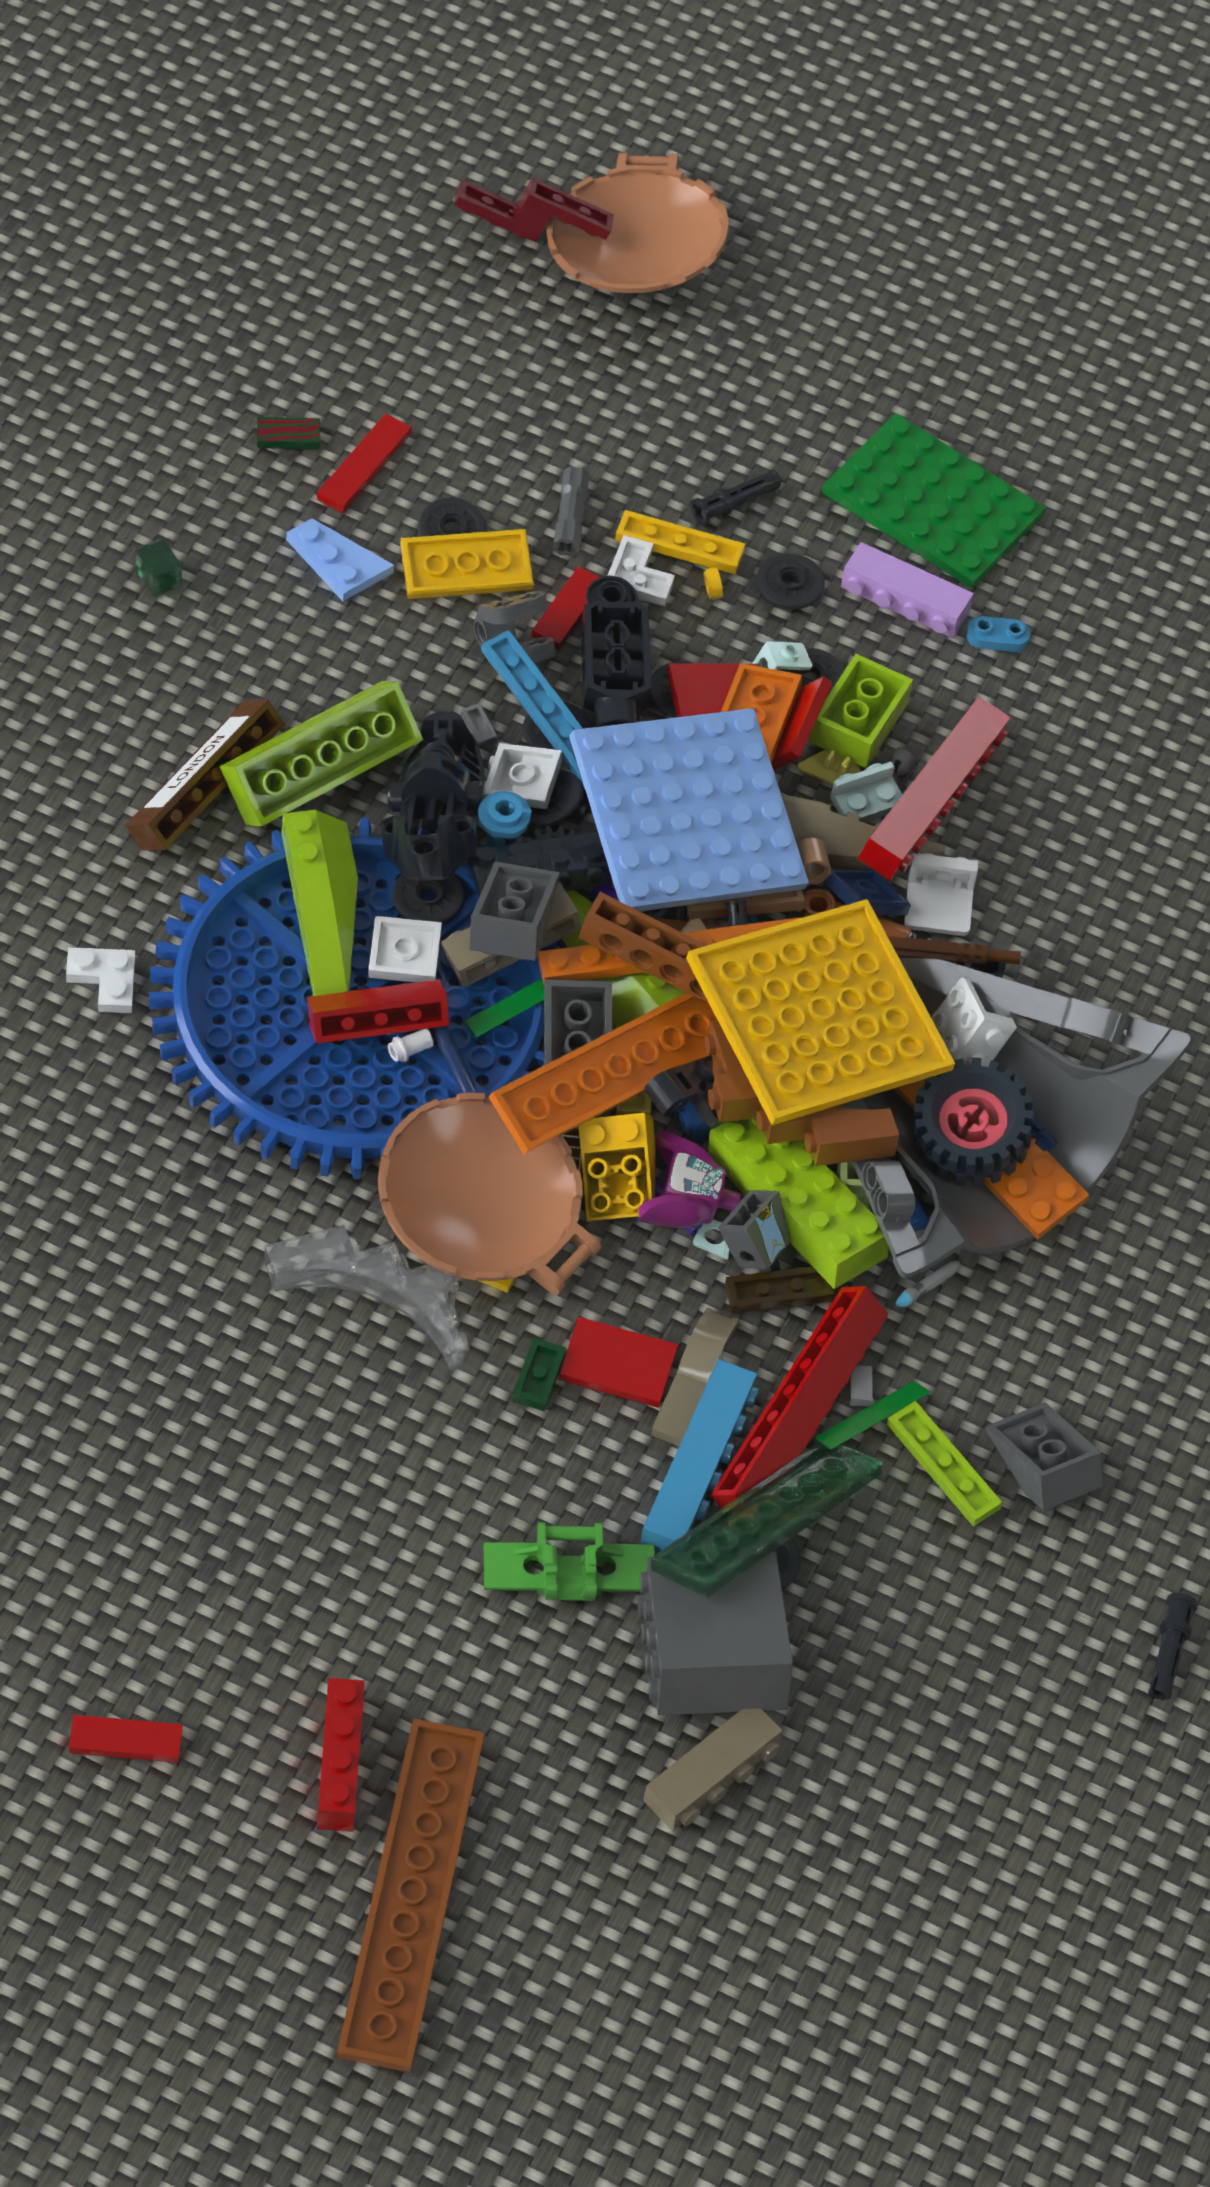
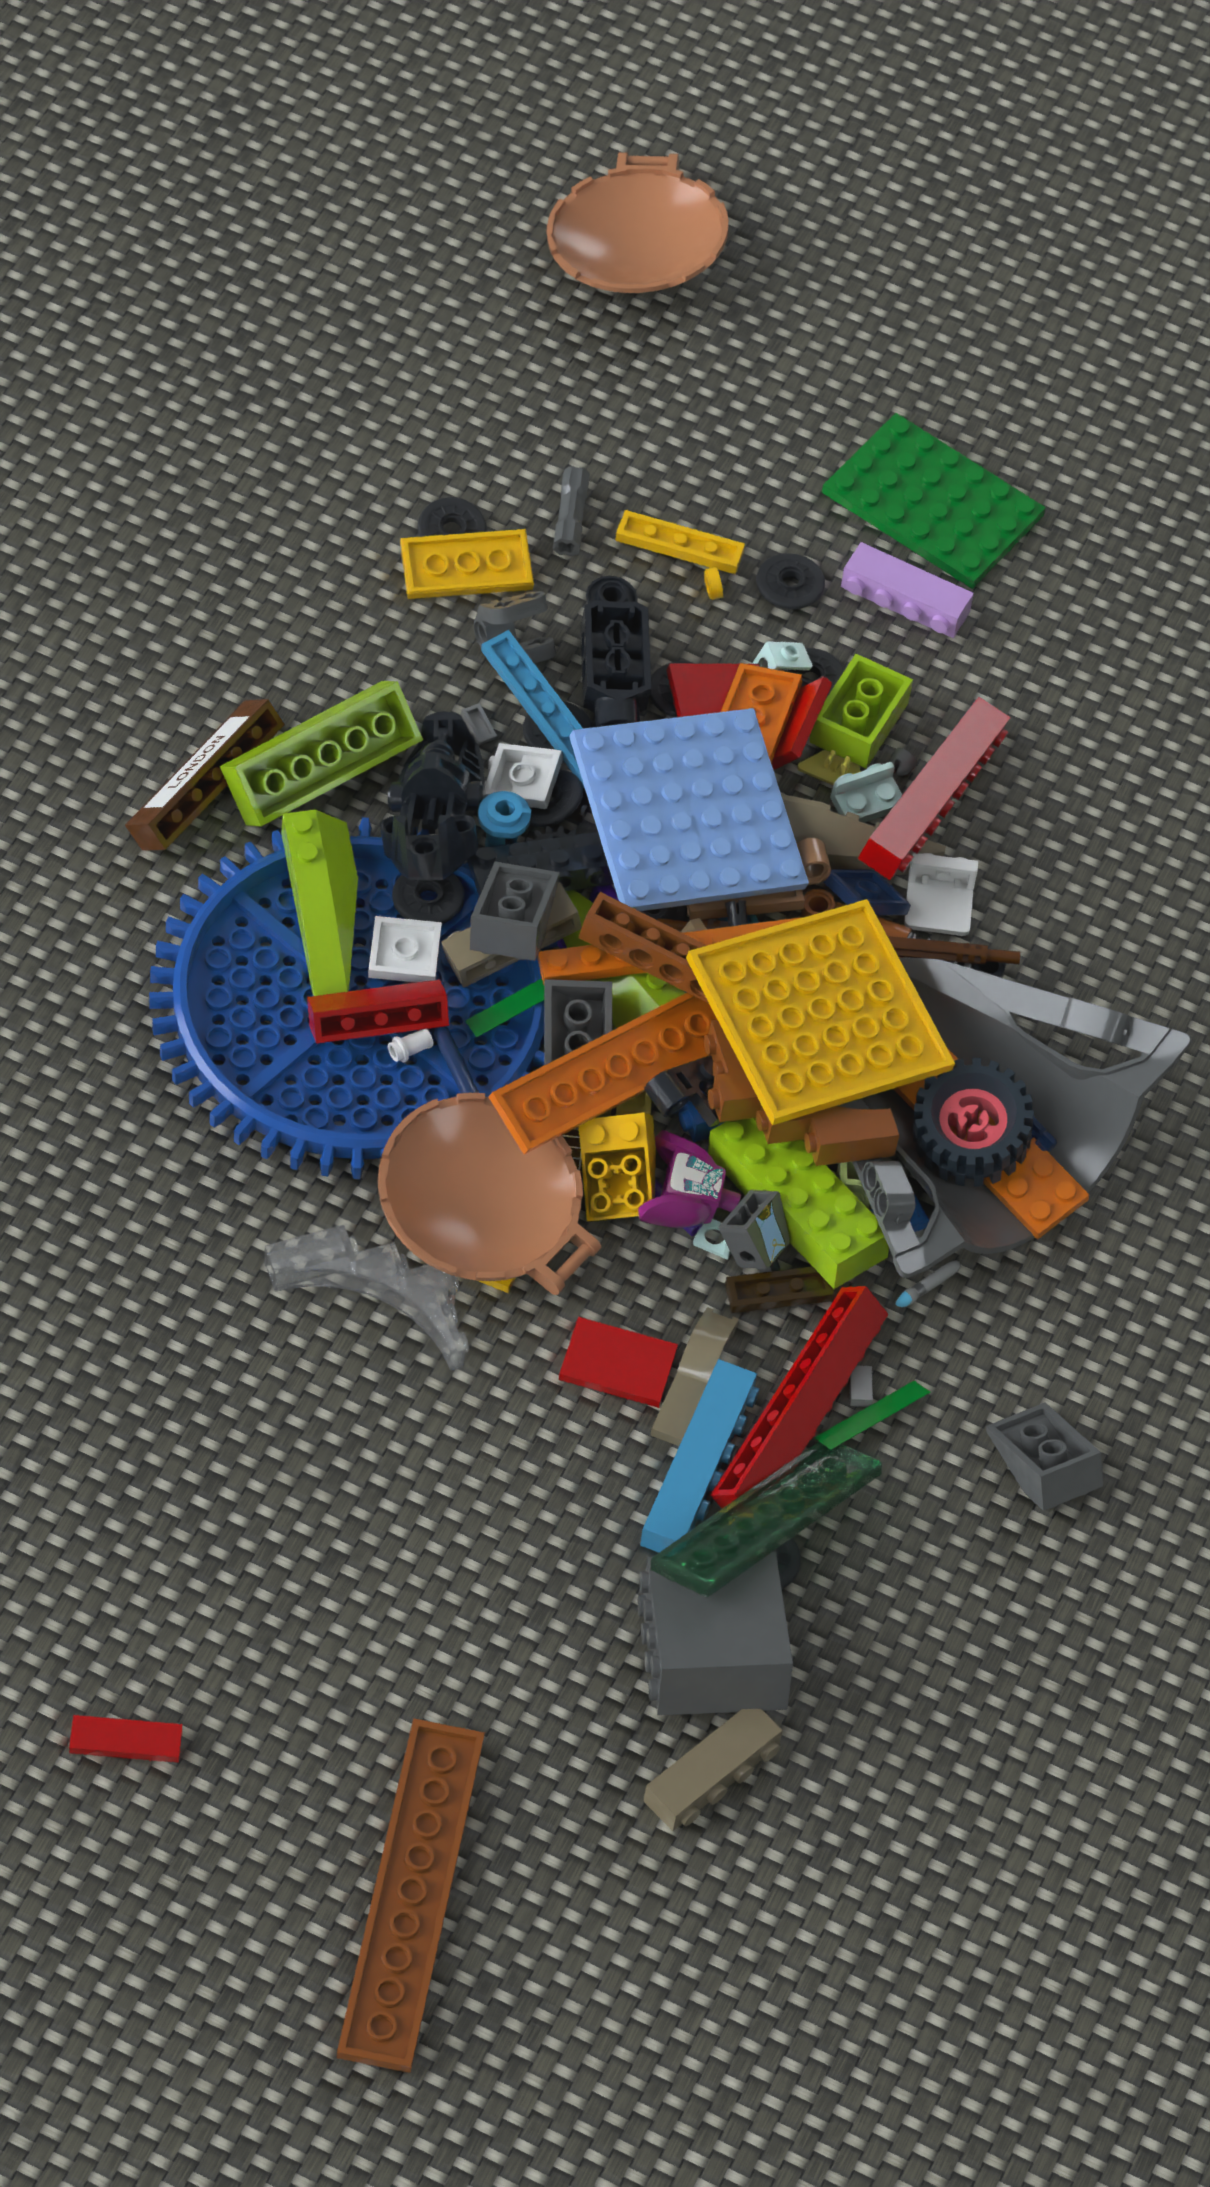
white plate [66,947,135,1013] -> none
clear green brick [136,539,182,597] -> none
tile [257,417,320,449] -> none
light blue wing [286,518,394,601] -> none
red tile [317,413,412,513] -> none
red brick [317,1678,365,1832] -> none
dark red bracket [454,177,614,242] -> none
bright green piece [483,1522,655,1601] -> none
dark green plate [512,1337,567,1412] -> none
red tile [531,567,599,650] -> none
white plate [608,535,675,606] -> none
black pin [691,469,781,525] -> none
lime plate [887,1401,1002,1526] -> none
white bracket [931,977,1017,1067] -> none
dark azure plate [966,616,1030,652] -> none
black pin [1148,1593,1198,1700] -> none

